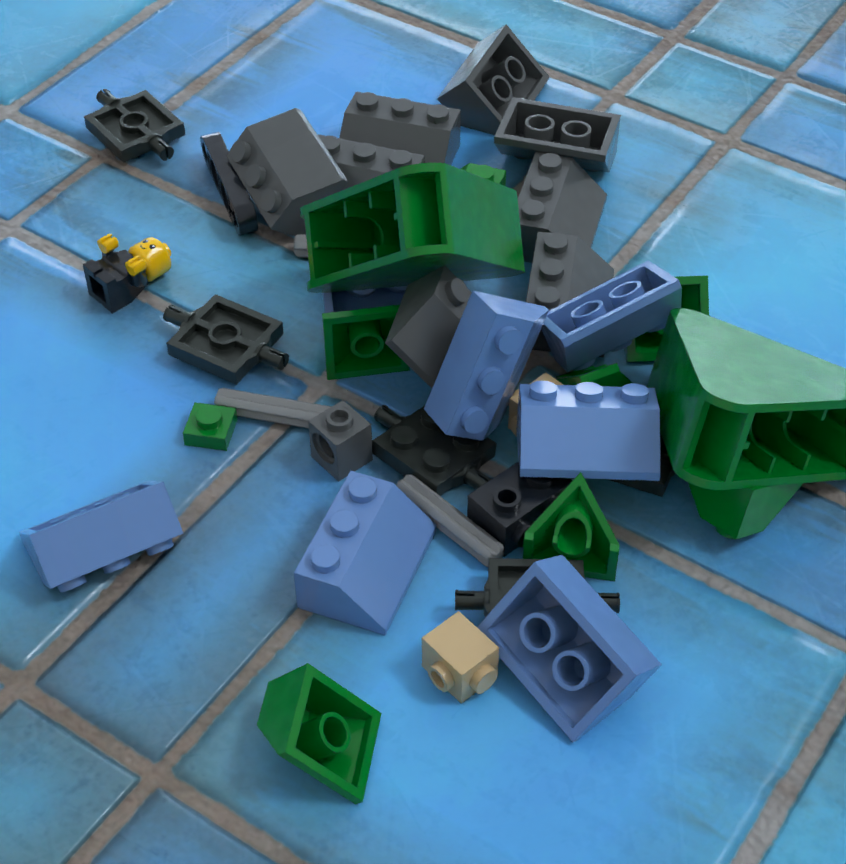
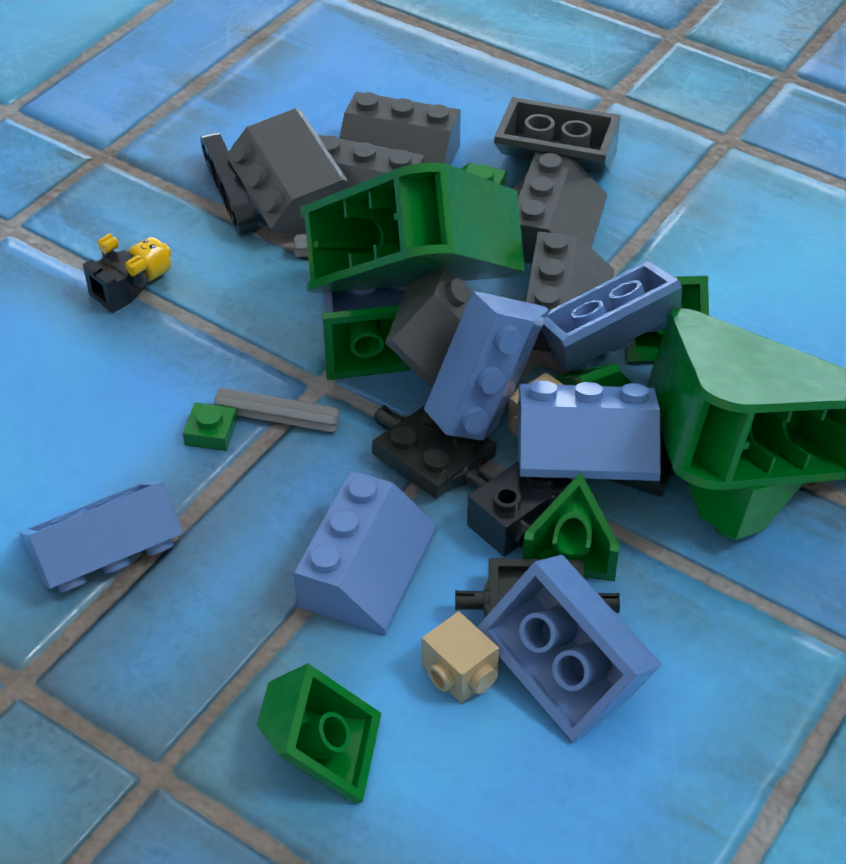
pearl dark grey plate [84,89,185,163] -> none
pearl dark grey plate [163,294,289,385] -> none
dark grey brick [308,400,373,482] -> none
light grey axle [396,474,504,567] -> none
dark grey slope [437,24,550,135] -> none

